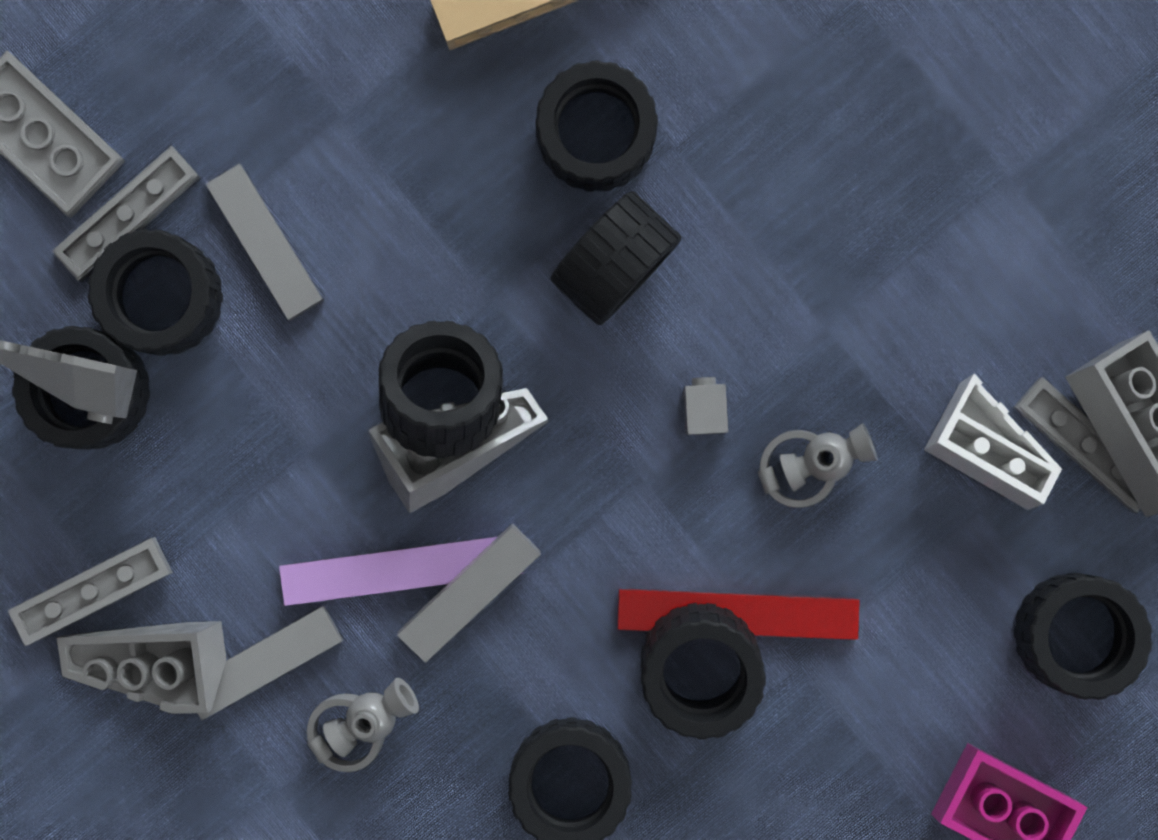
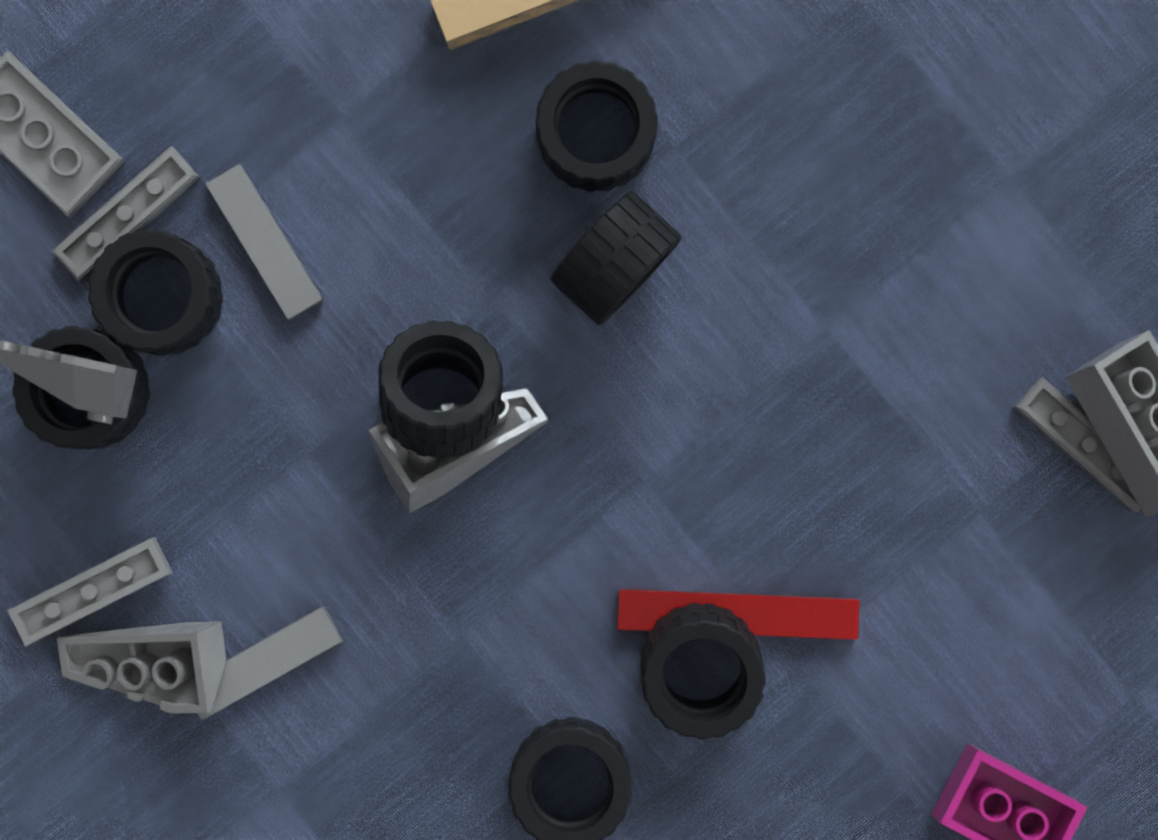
lavender tile [279,536,523,606] -> none
light grey piece [307,678,419,772] -> none
light grey tile [397,523,541,663] -> none
light grey brick [683,377,728,435] -> none
light grey piece [757,423,878,508] -> none
white wedge [924,373,1062,510] -> none
black tyre [1014,573,1153,700] -> none

